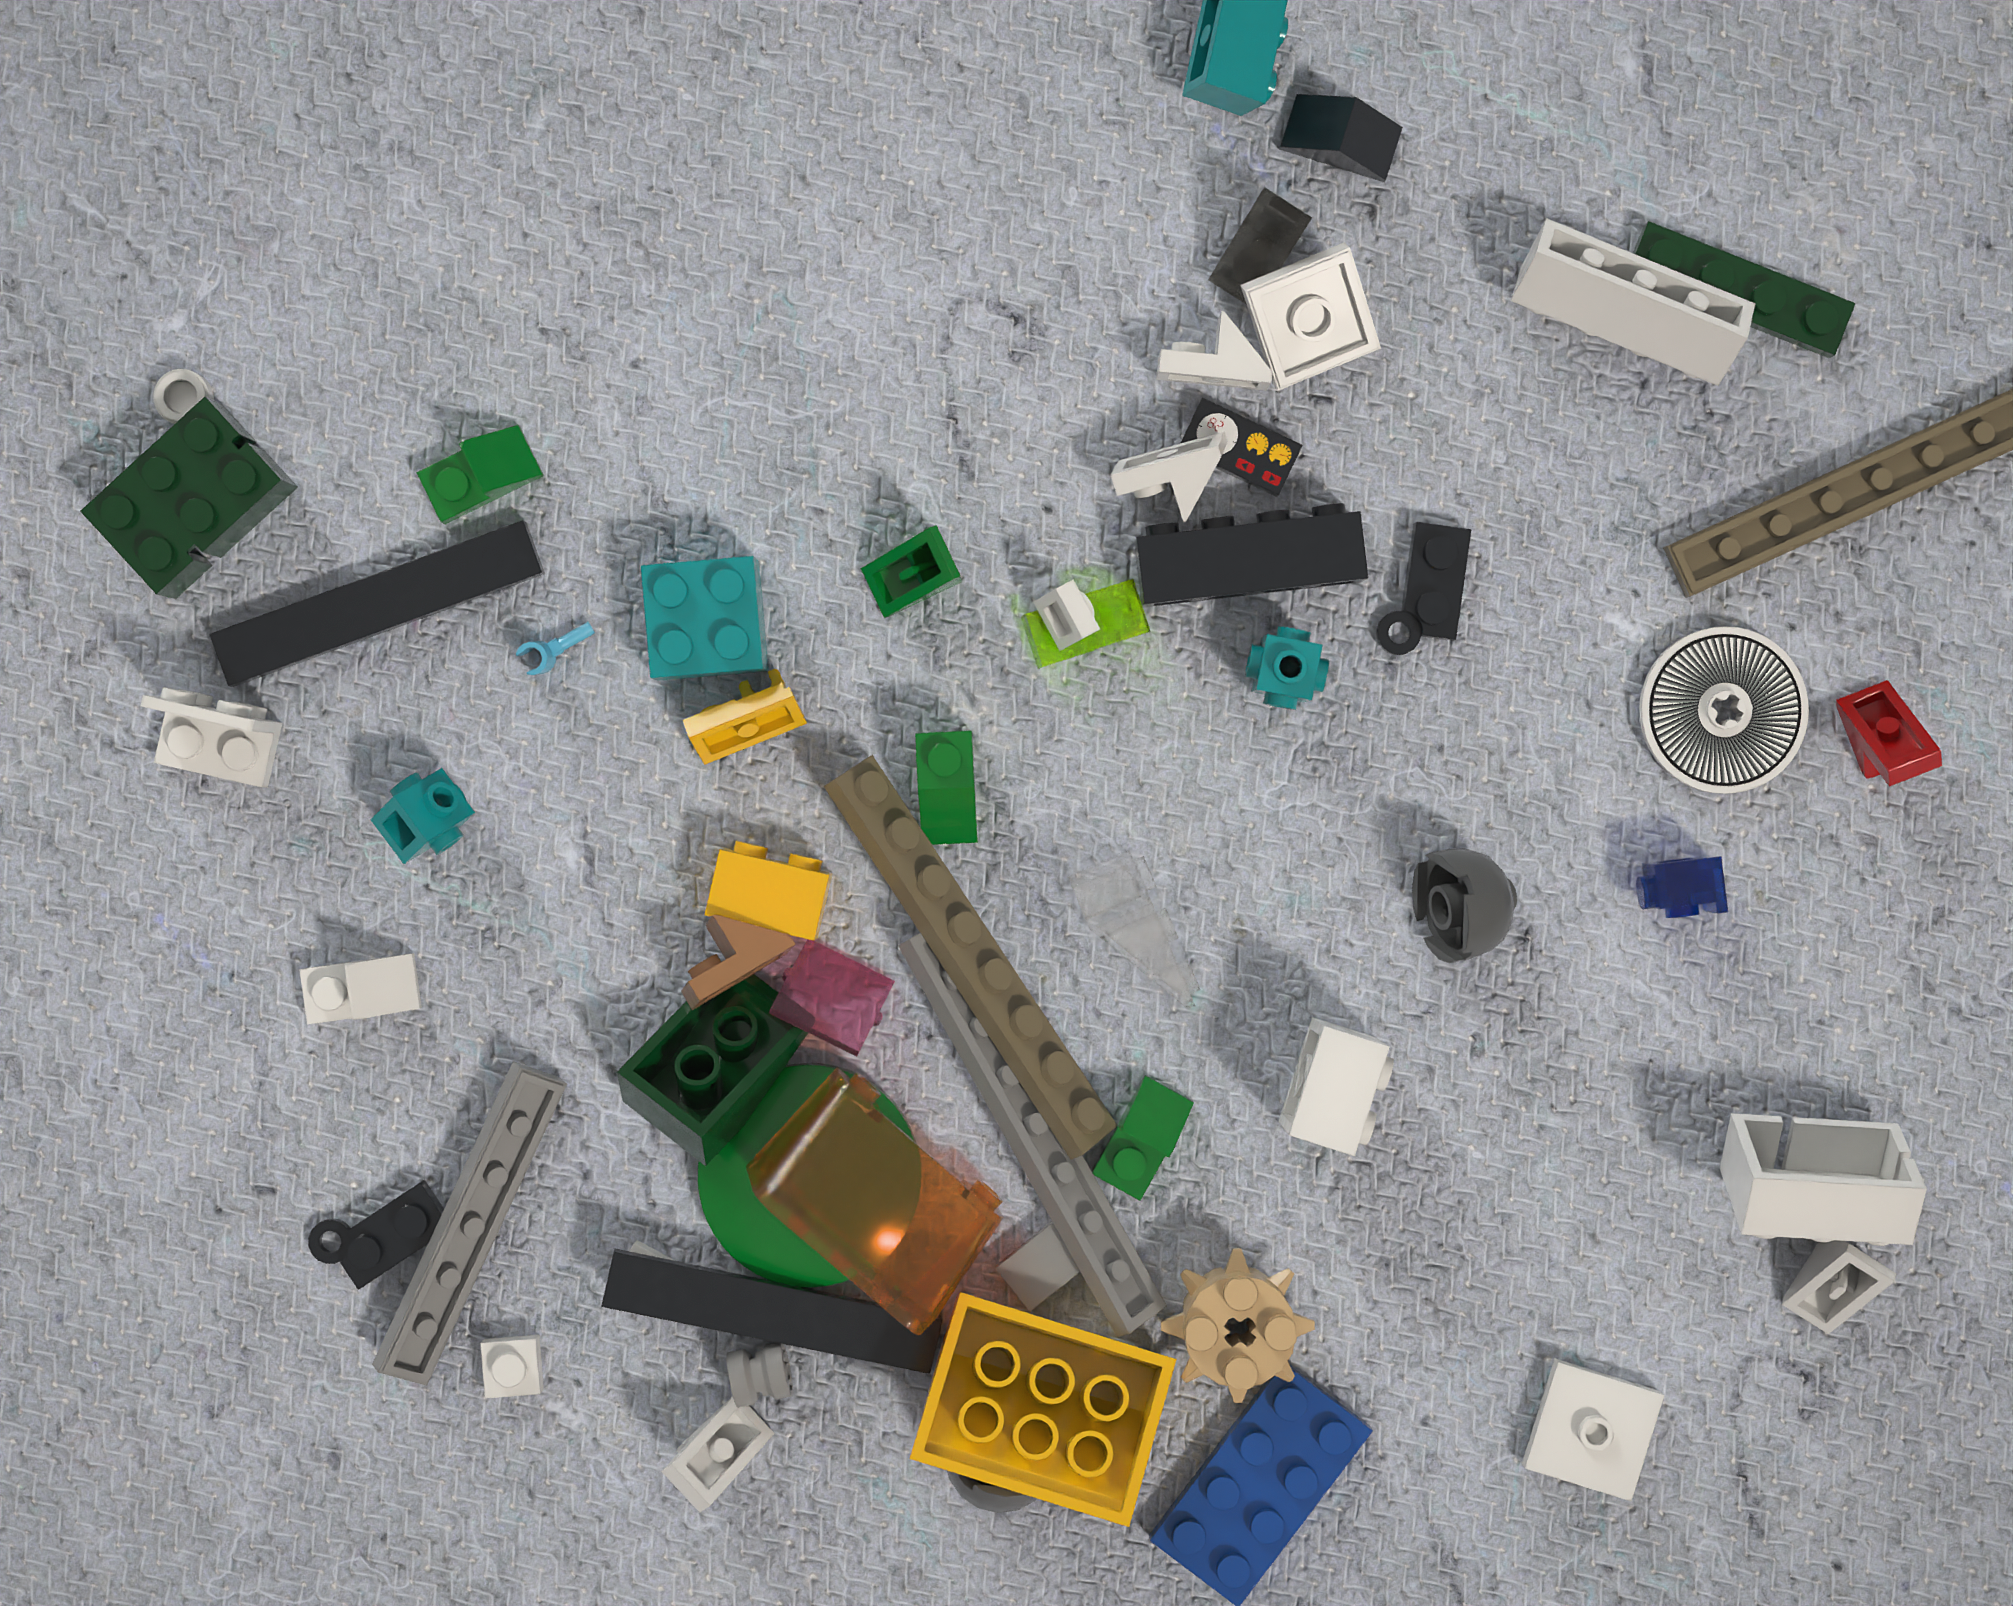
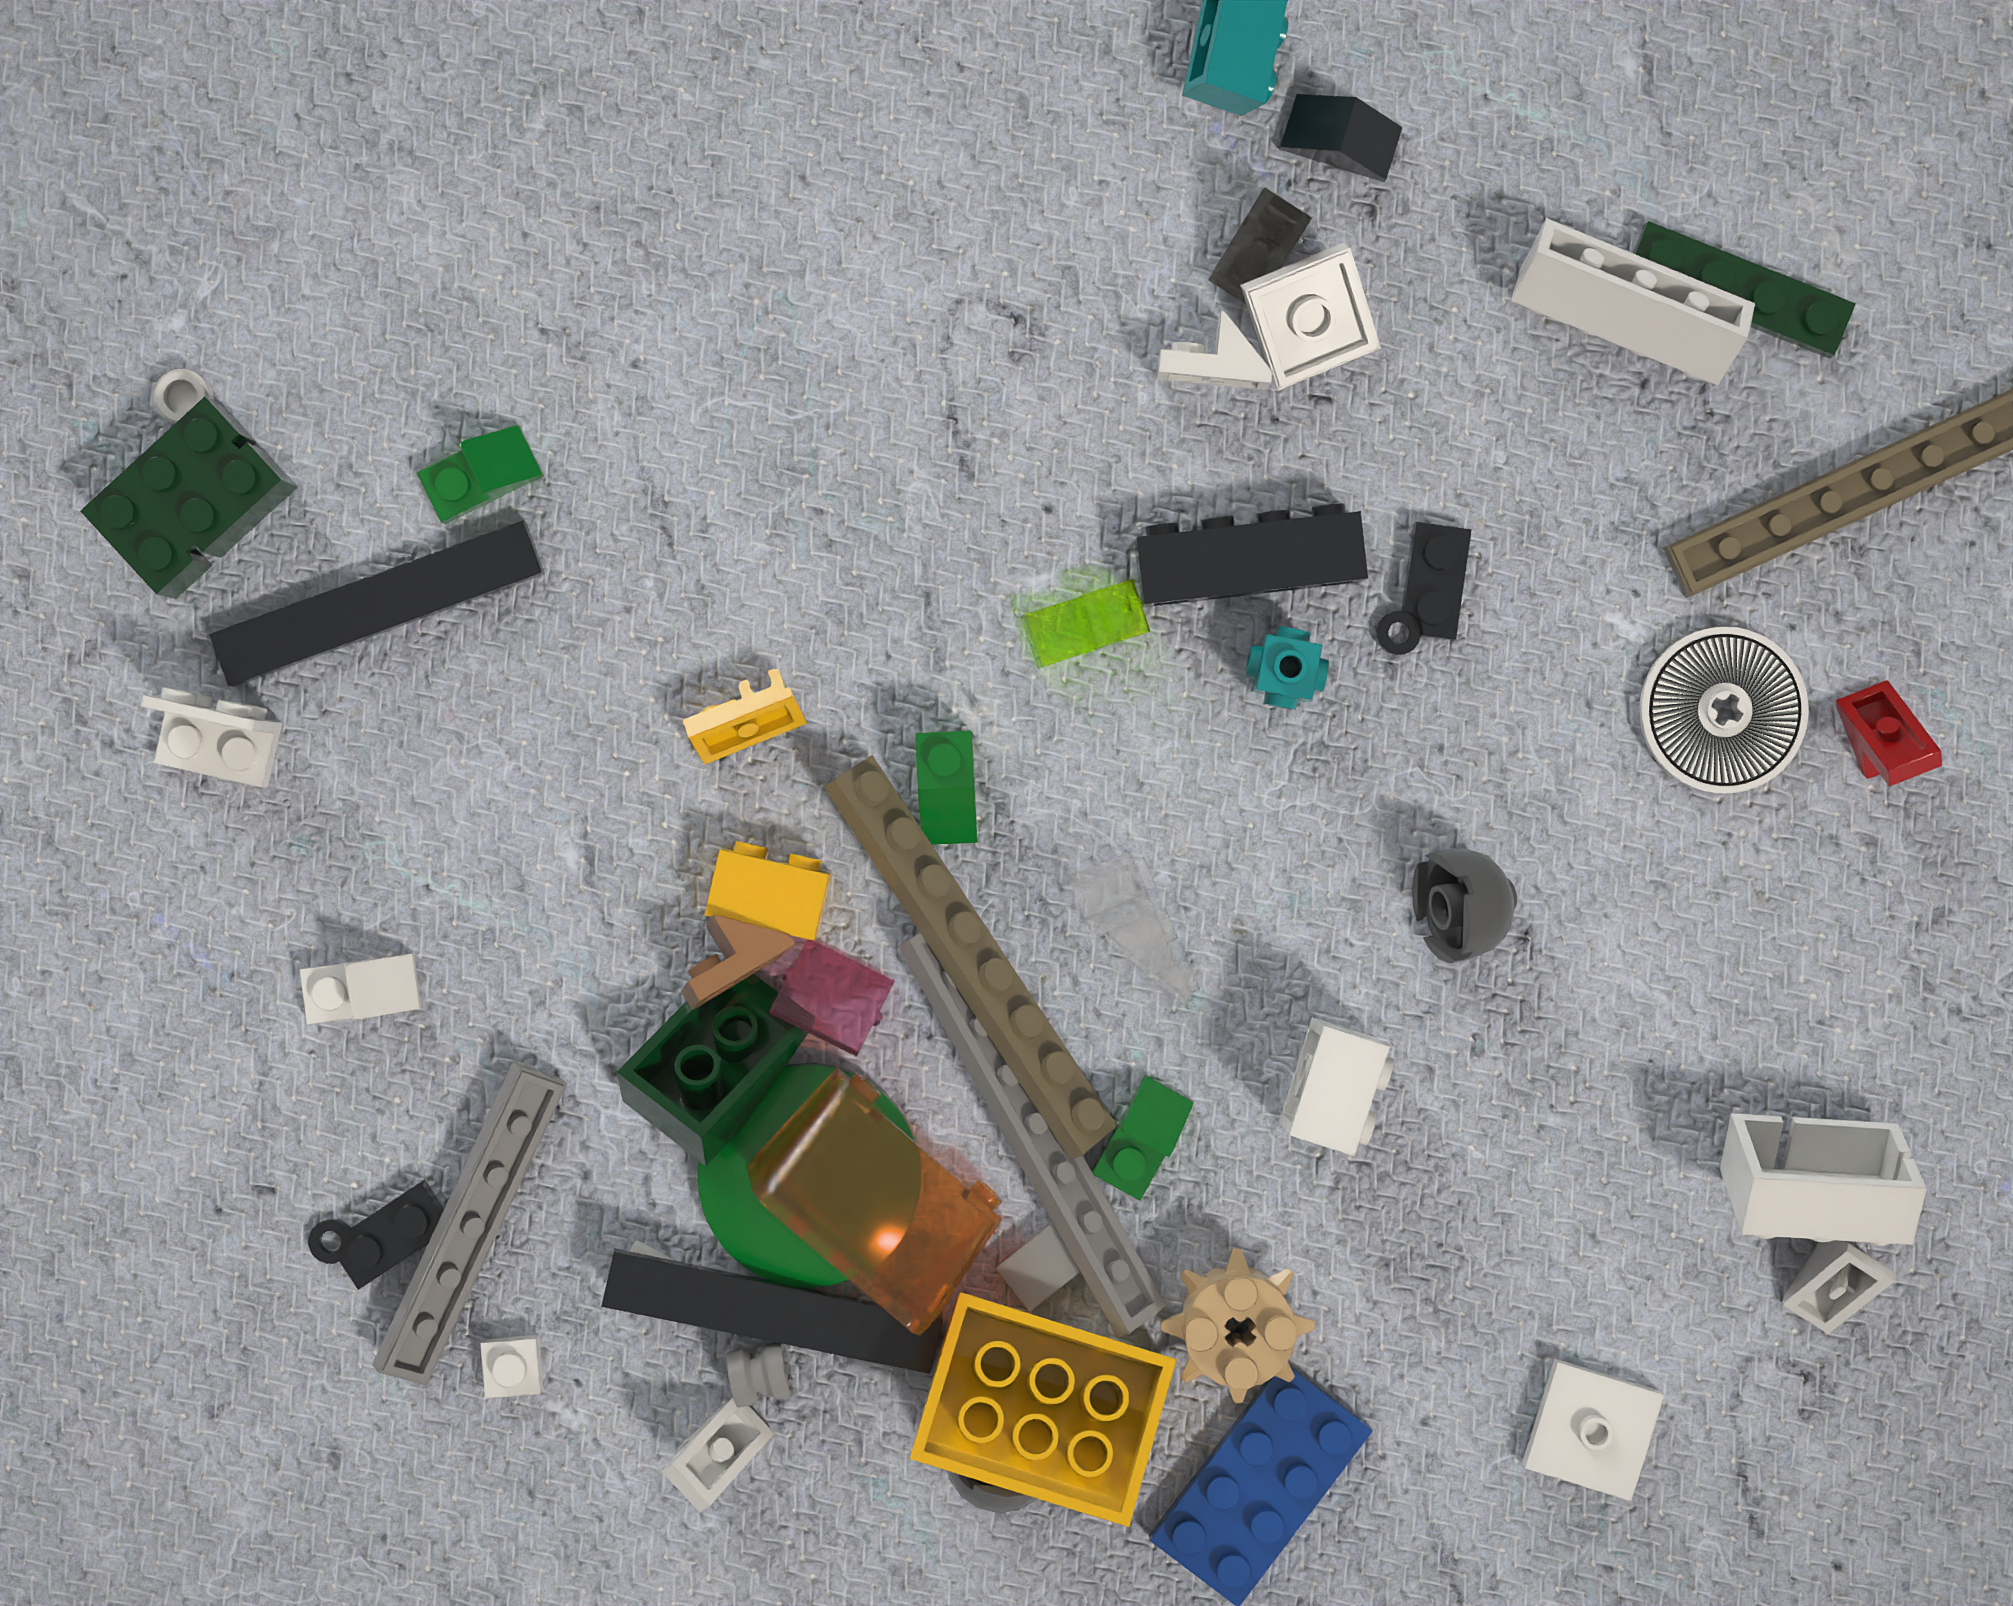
teal brick [370,768,475,864] -> none
medium azure hand [516,621,595,675] -> none
teal brick [641,556,769,681] -> none
green slope [860,525,962,618] -> none
white plate [1033,579,1100,651] -> none
white slope [1111,431,1228,522] -> none
tile [1181,397,1303,497] -> none
clear blue brick [1636,855,1728,918] -> none

